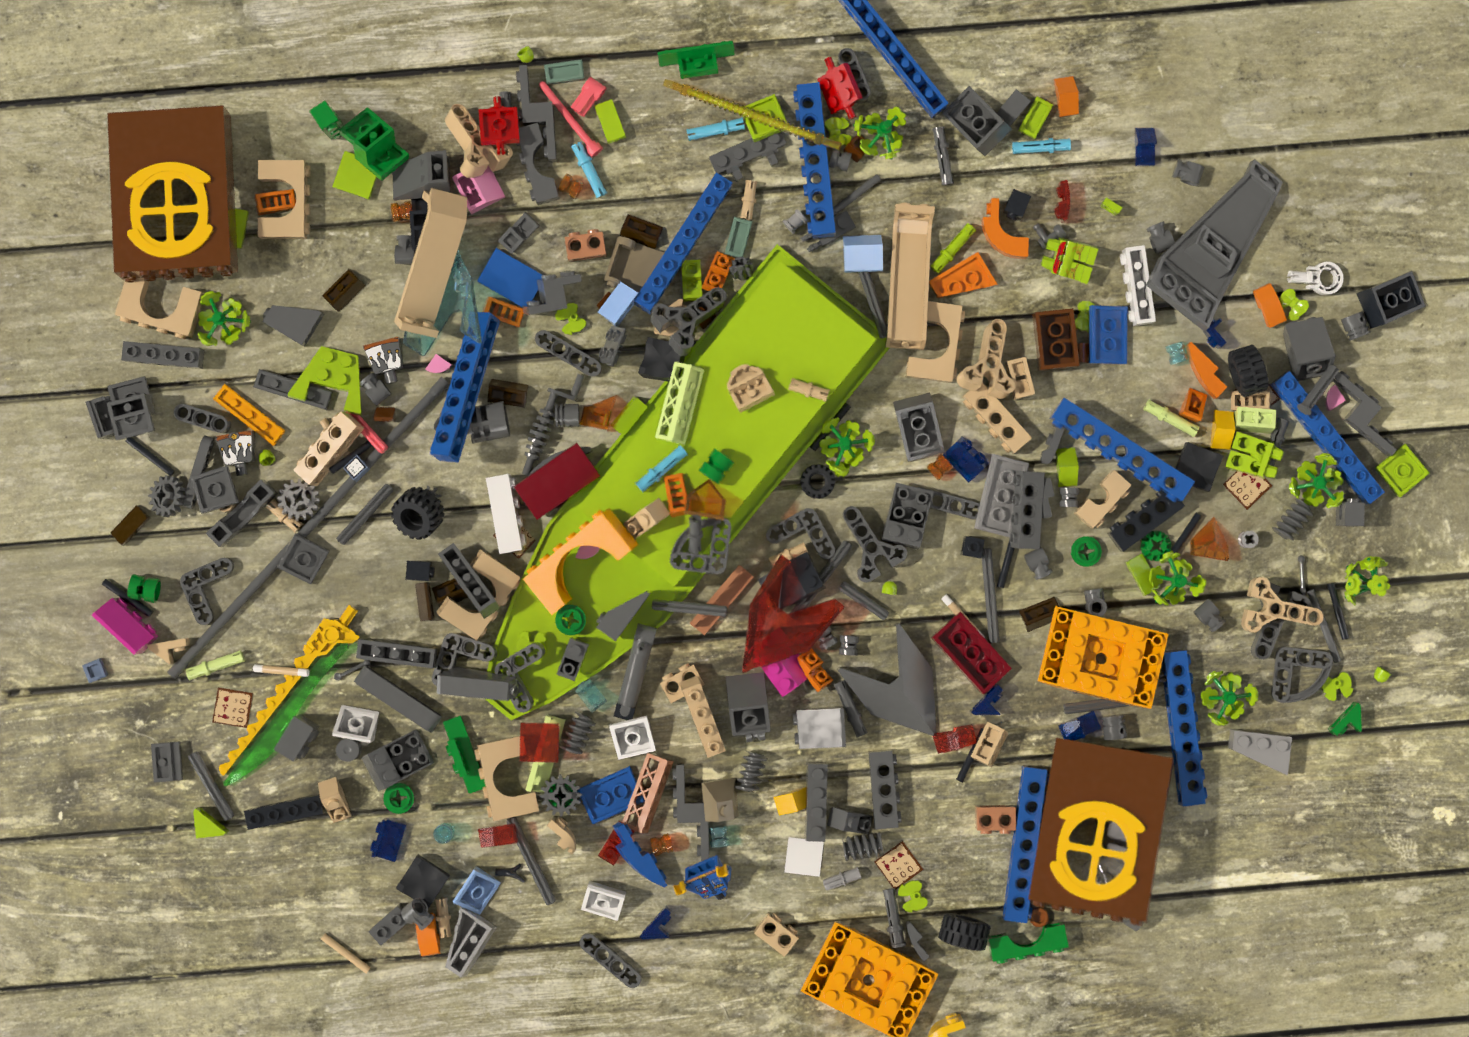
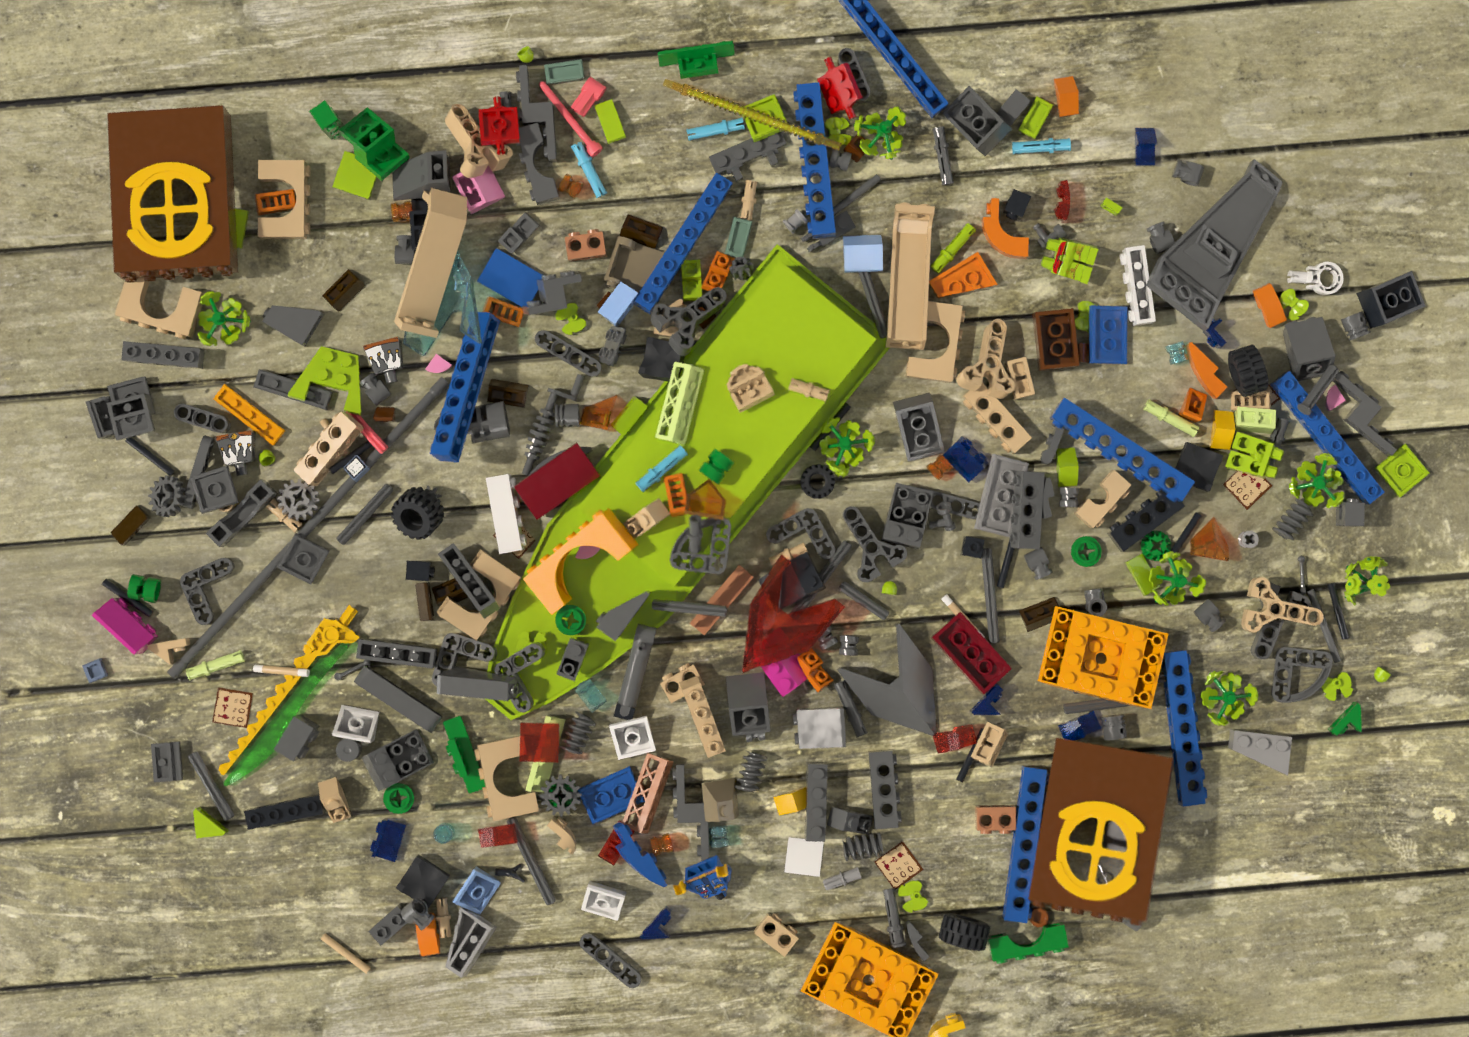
none -> dark grey piece [929,502,956,531]

